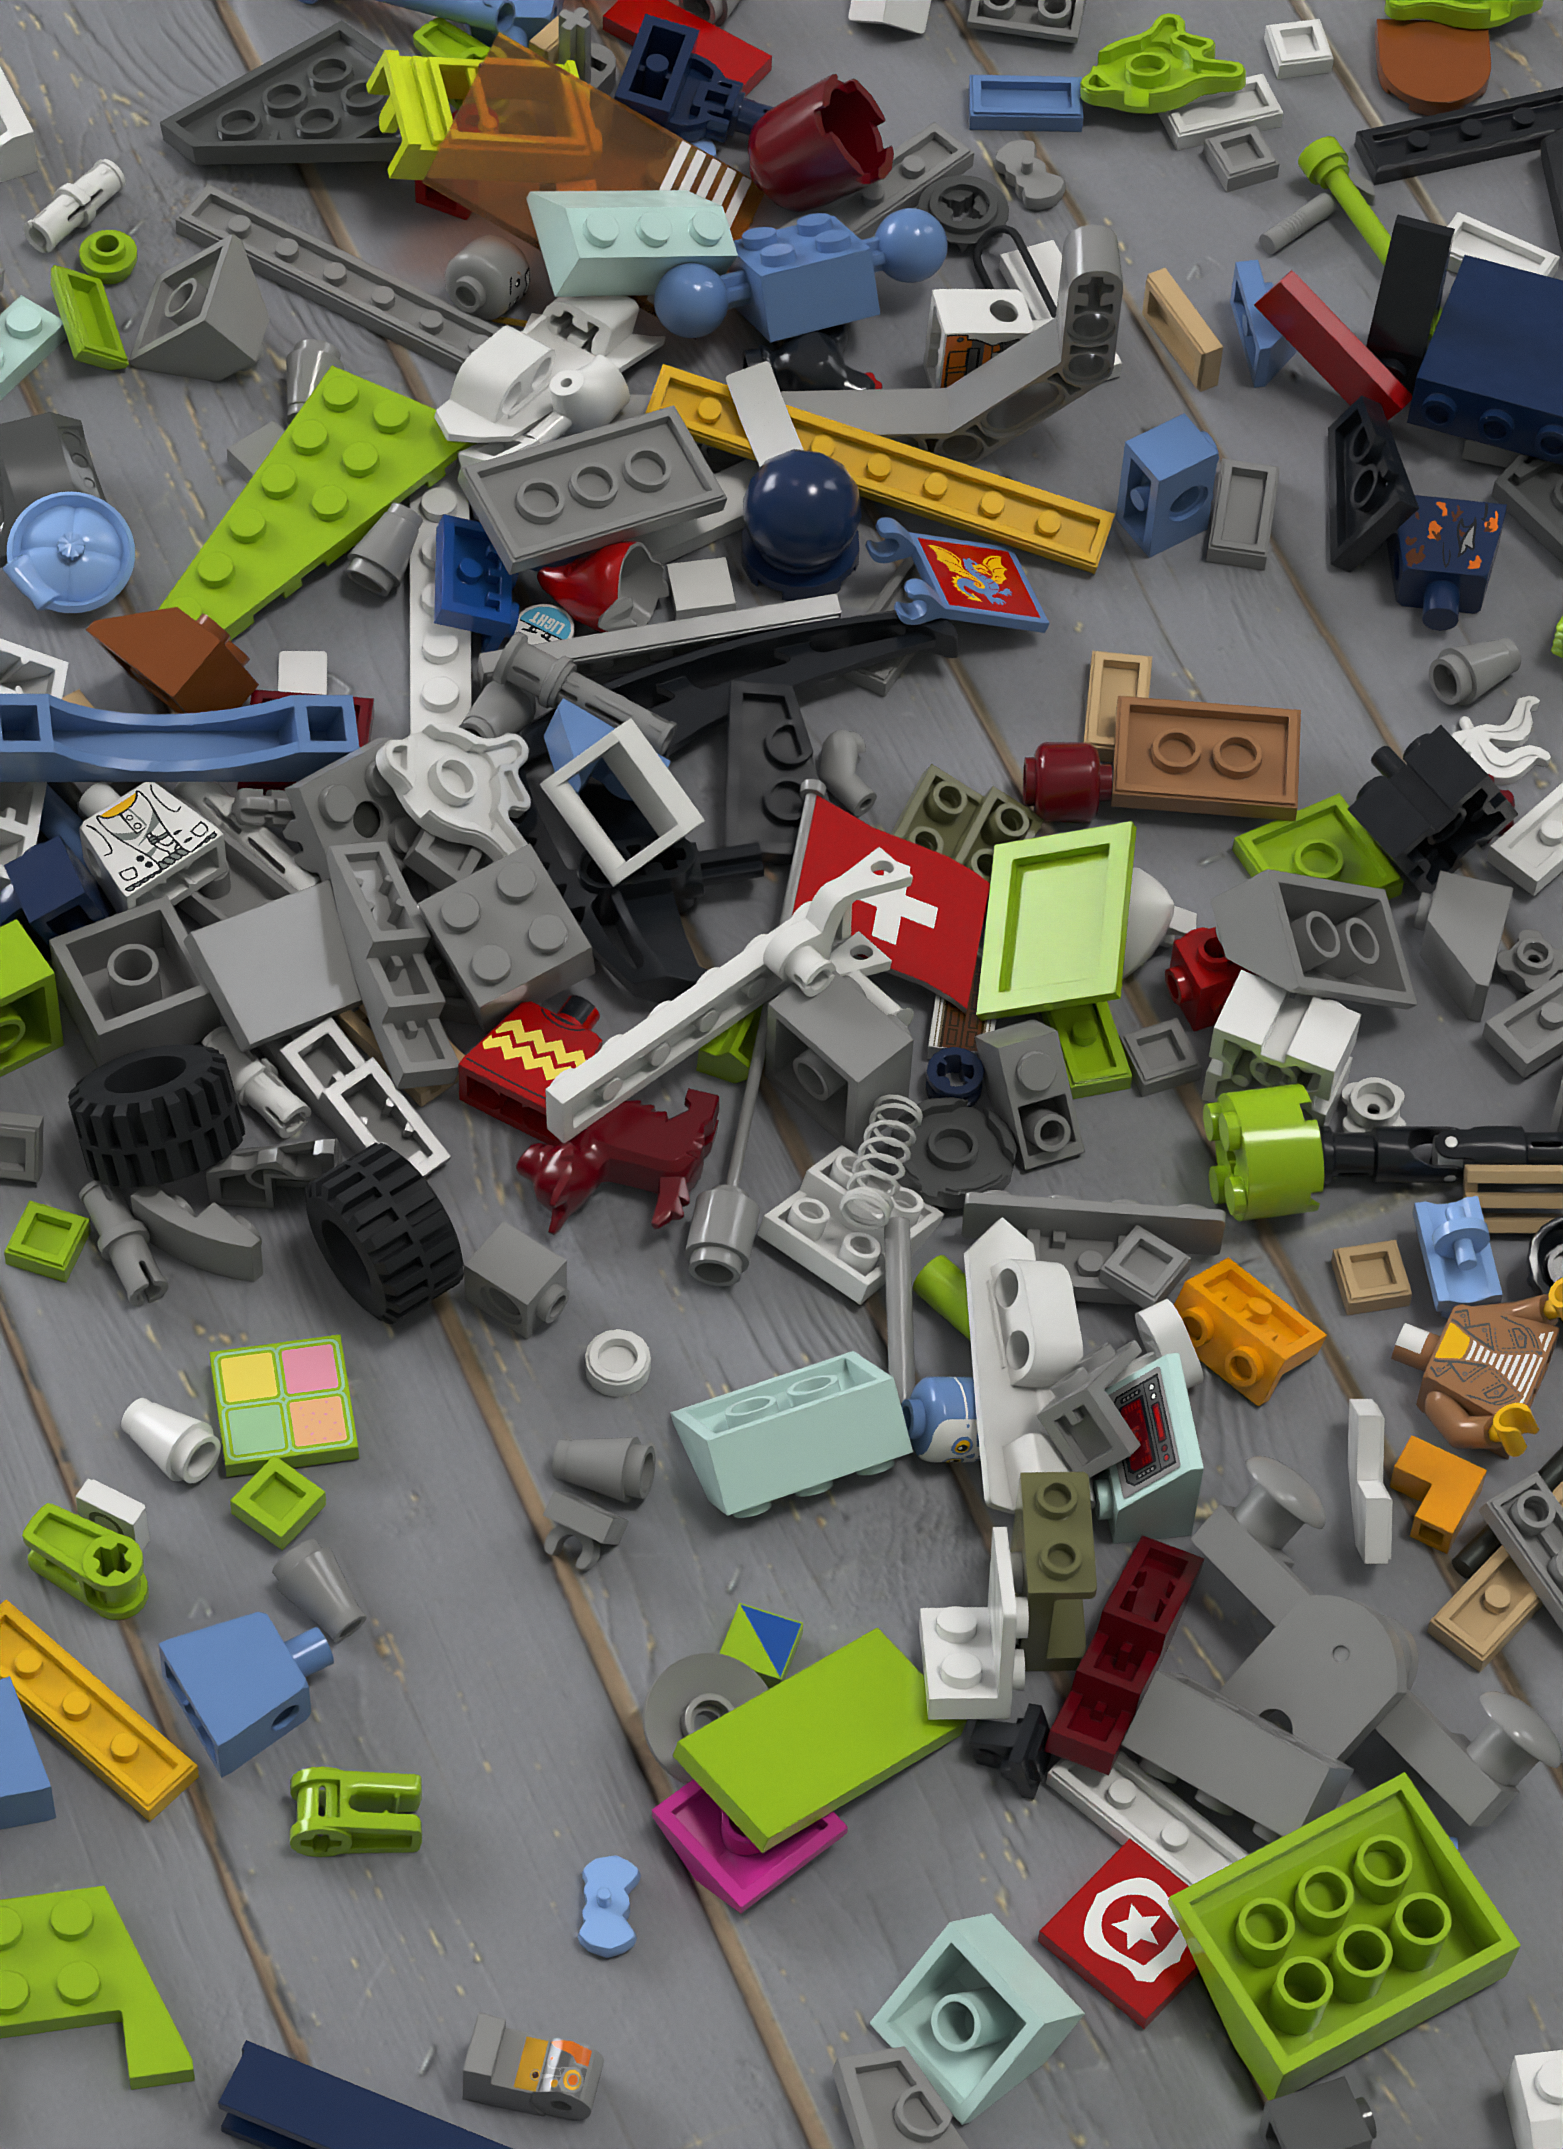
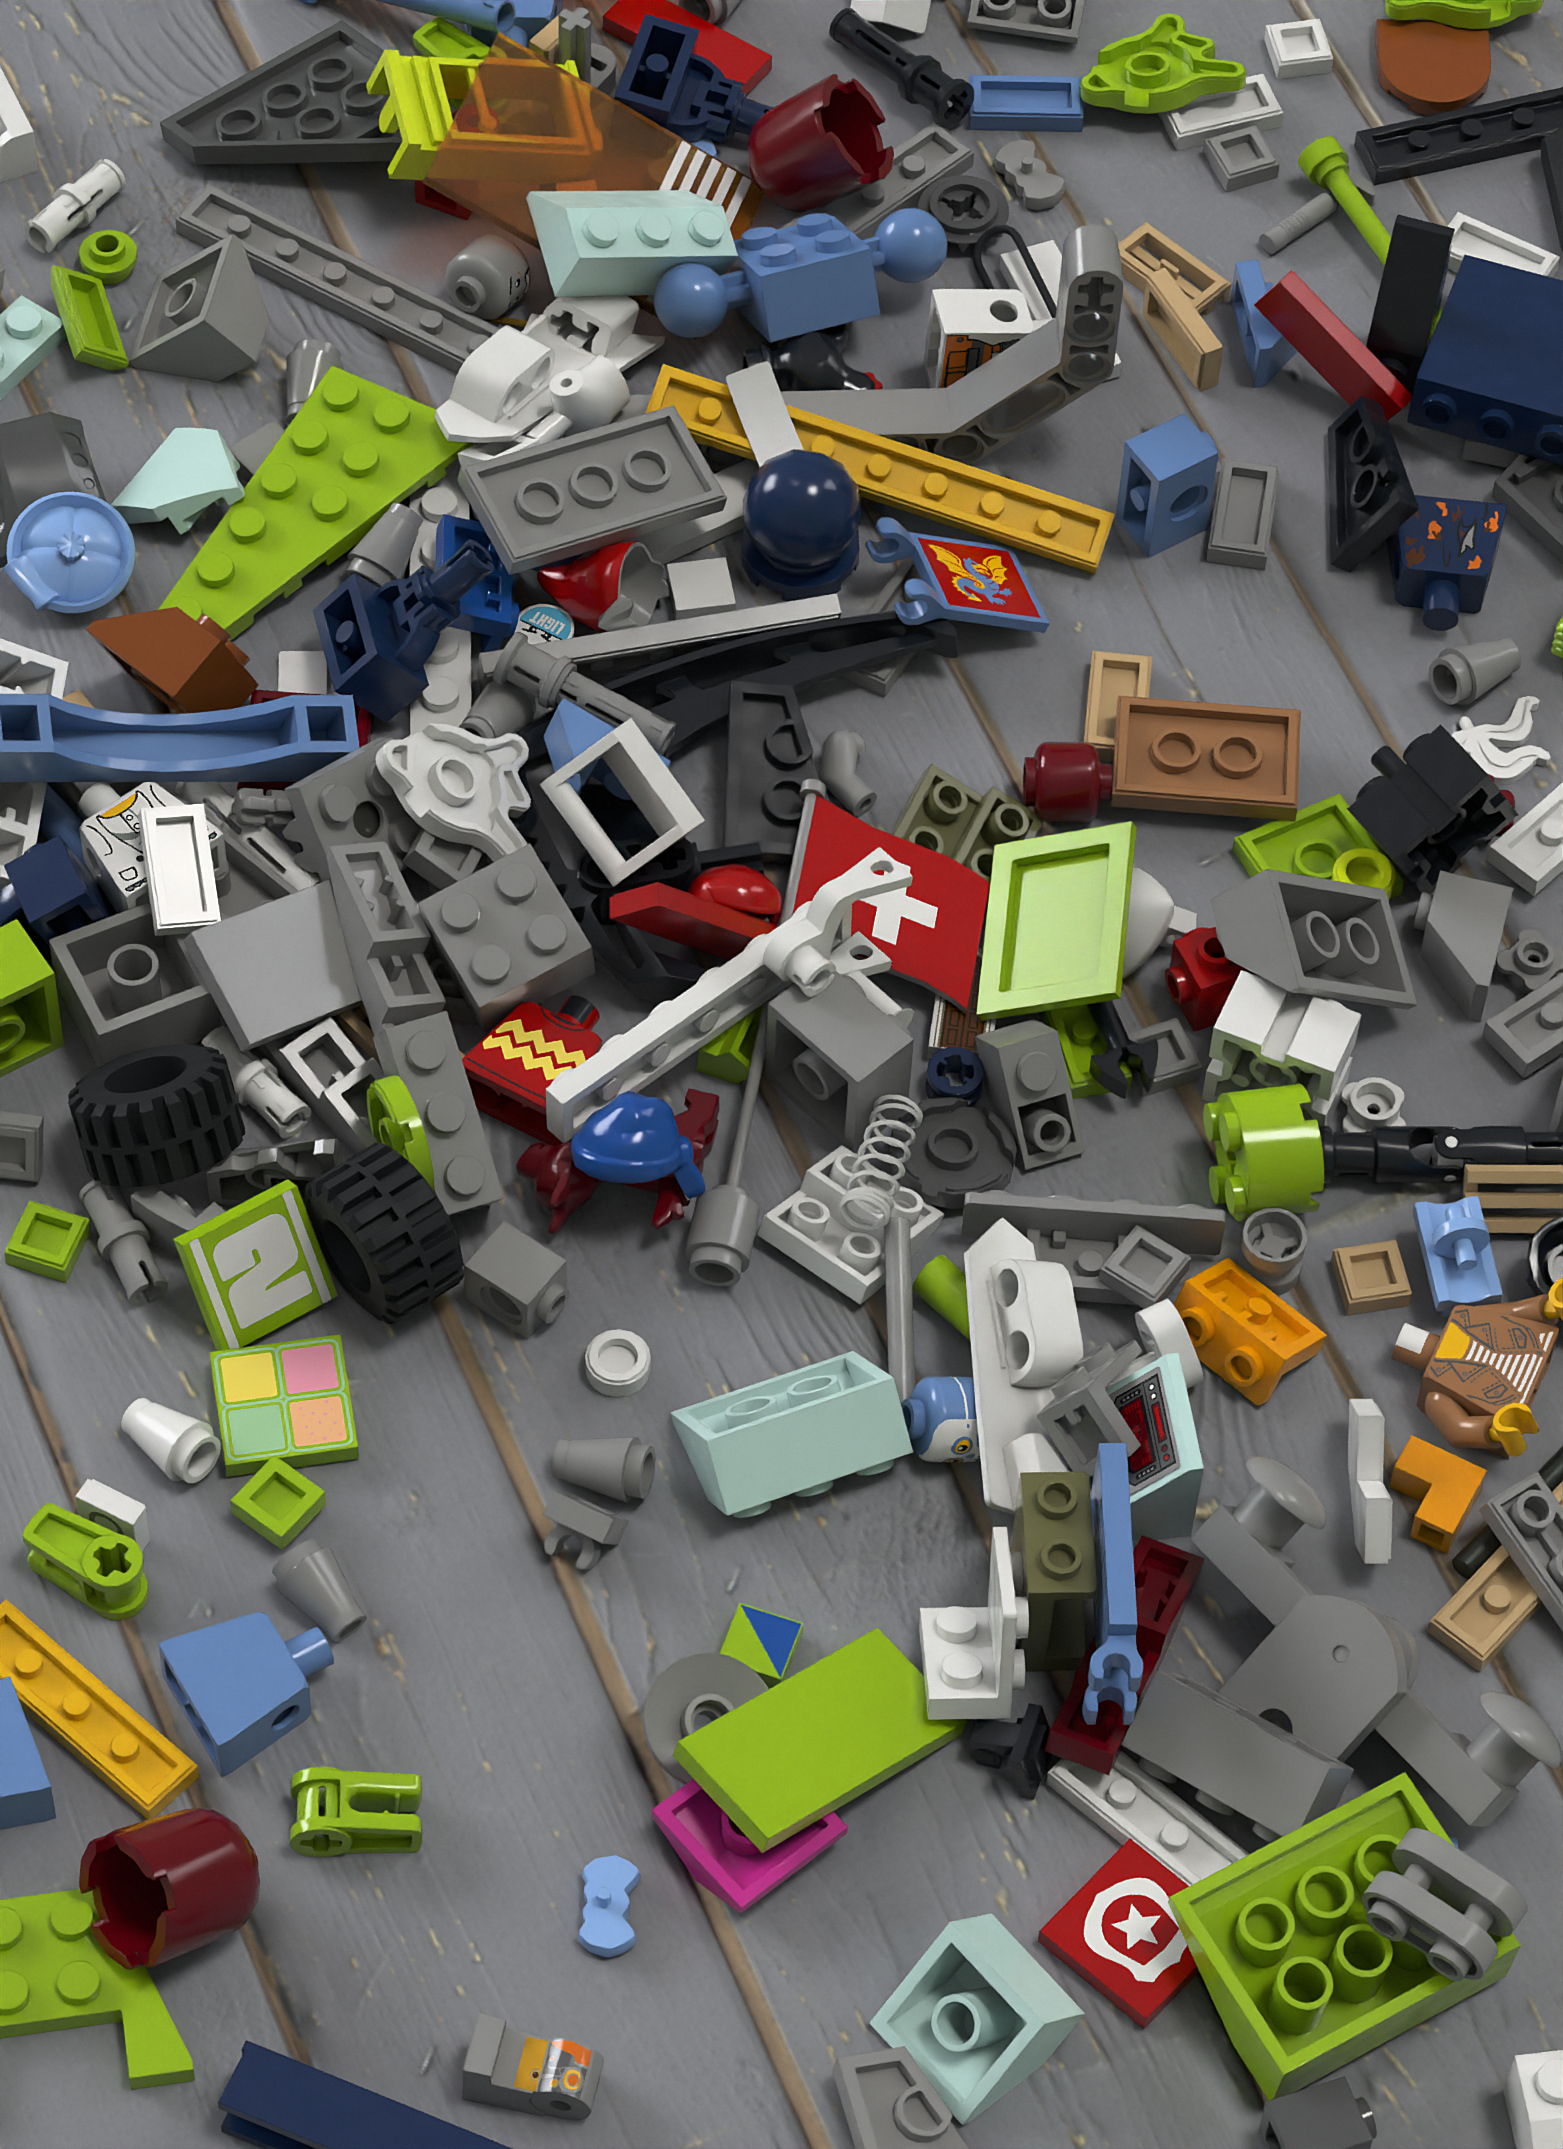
none -> dark red cylinder [79,1808,260,1970]
none -> light aqua slope [111,428,245,535]
none -> white tile [138,804,221,936]
none -> tile [173,1179,338,1351]
none -> dark blue brick [313,539,495,723]
none -> lime tile [367,1075,435,1191]
none -> light grey brick [373,1011,504,1217]
none -> blue hat [571,1091,706,1199]
none -> red tile [610,882,777,961]
none -> red hair [687,864,782,925]
none -> black pin [829,8,975,127]
none -> medium blue tile [1082,1443,1143,1725]
none -> black bar [1086,1000,1158,1099]
none -> tan tile [1118,222,1231,315]
none -> light grey wheel [1237,1208,1307,1296]
none -> neon yellow tile [1331,848,1395,901]
none -> light grey brick [1361,1828,1528,1981]

